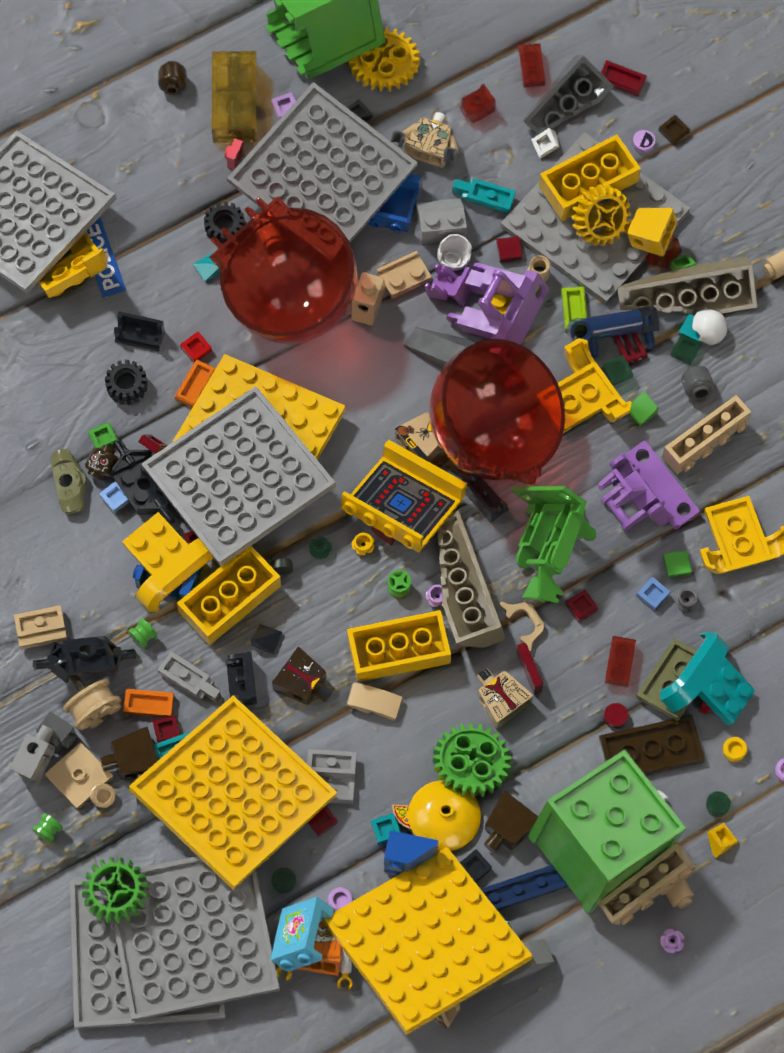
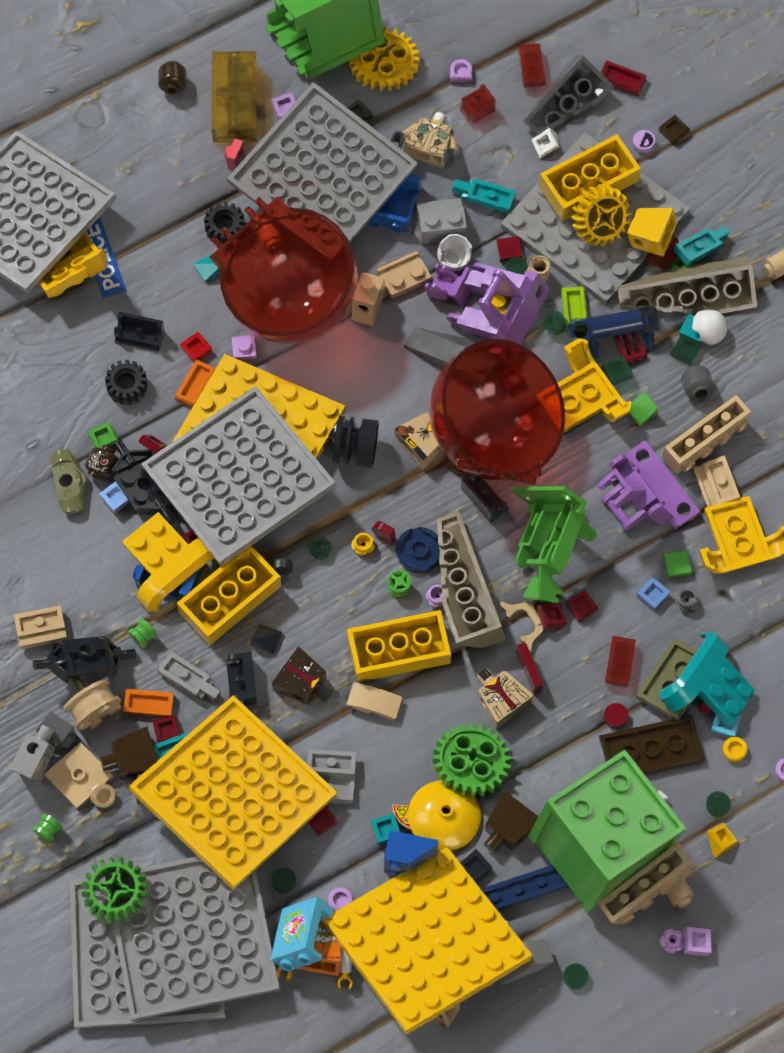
panel [341,440,467,553] -> none
none -> lavender plate [232,335,257,361]
none -> black wheel [331,415,379,468]
none -> dark blue tile [396,527,440,573]
none -> lavender tile [450,59,472,83]
none -> clear green tile [505,257,528,275]
none -> dark red tile [537,602,567,629]
none -> clear green tile [544,311,568,335]
none -> clear green tile [563,963,588,990]
none -> teal hinge [673,226,730,266]
none -> lavender plate [684,927,711,956]
none -> tan plate [693,455,741,507]
none -> medium azure tile [711,714,741,738]

